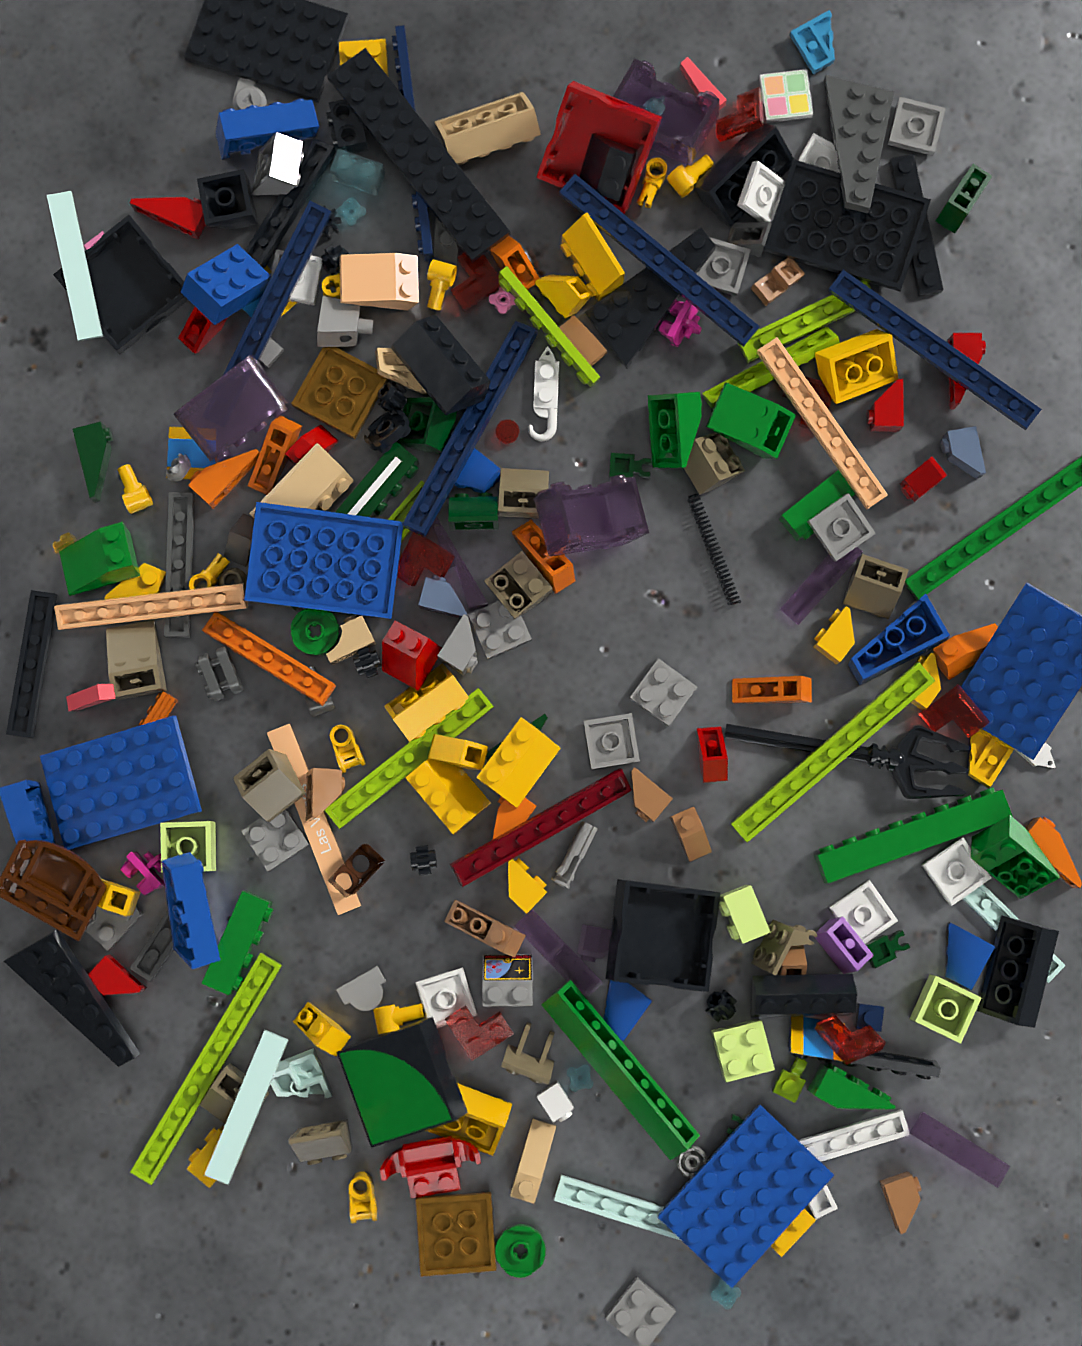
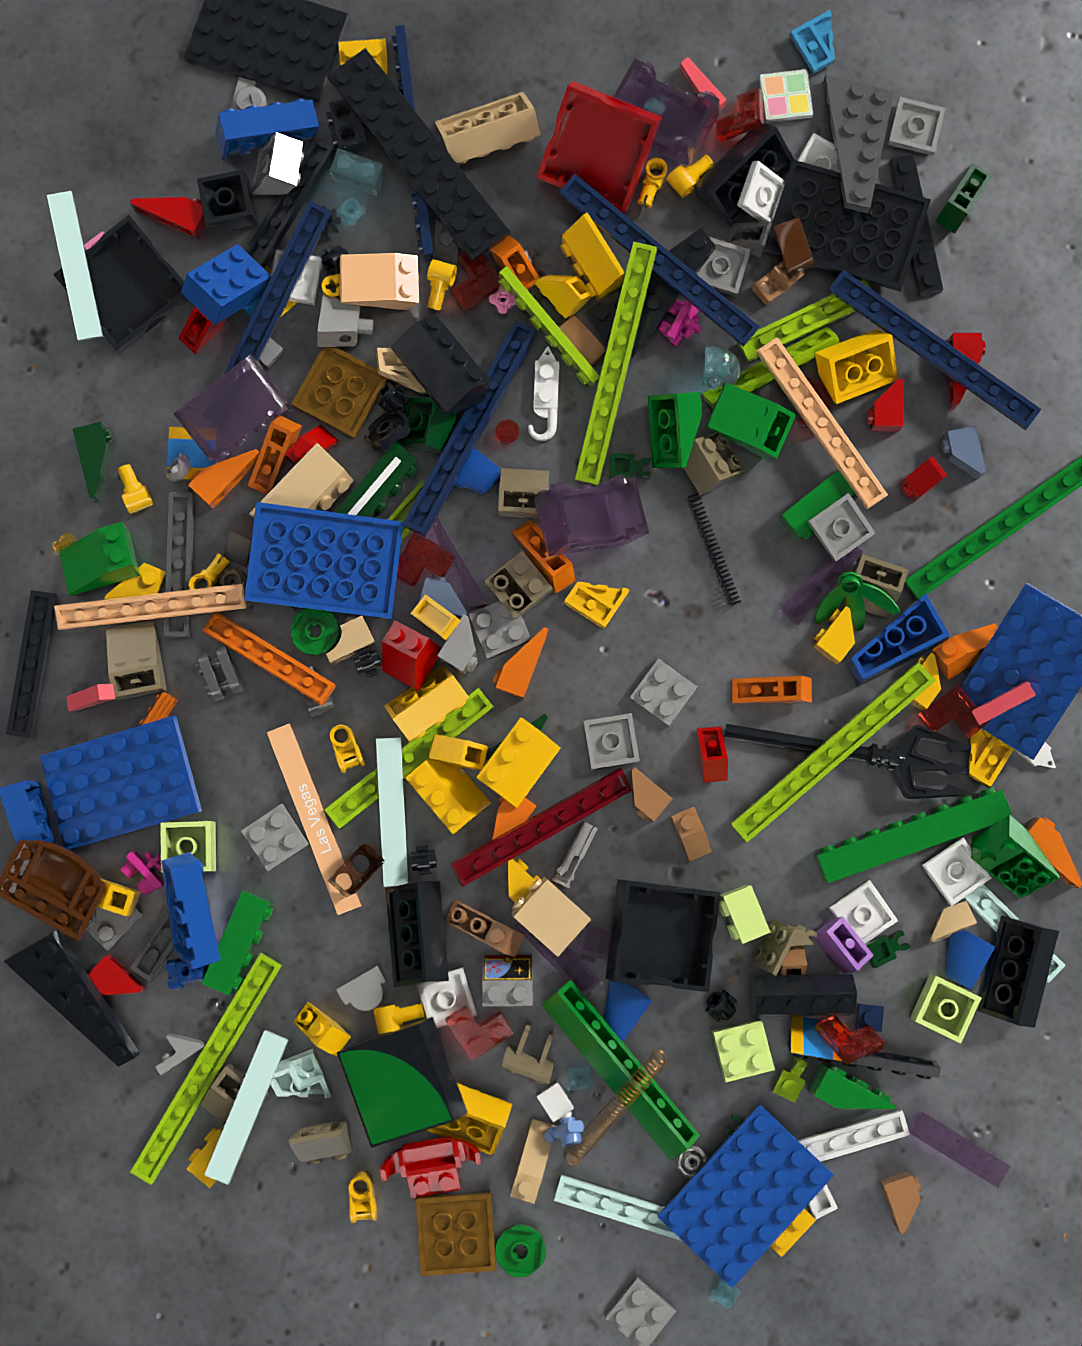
dark tan slope [233,749,306,822] -> none
medium nougat slope [306,768,345,821] -> none
dark green slope [448,493,499,531] -> none
black slope [579,134,638,201] -> none
none -> light grey slope [155,1034,206,1076]
none -> blue plate [166,958,208,990]
none -> light aqua tile [376,737,408,887]
none -> black slope [385,881,449,987]
none -> yellow tile [410,594,461,640]
none -> orange slope [493,627,549,699]
none -> tan brick [511,877,591,957]
none -> medium blue plate [544,1117,584,1146]
none -> yellow wing [563,581,630,629]
none -> pearl gold piece [563,1049,669,1166]
none -> lime plate [575,242,657,485]
none -> clear light blue piece [702,346,741,390]
none -> reddish brown piece [774,217,815,275]
none -> green plant [814,572,900,630]
none -> tan slope [930,901,977,943]
none -> coral piece [971,681,1036,725]

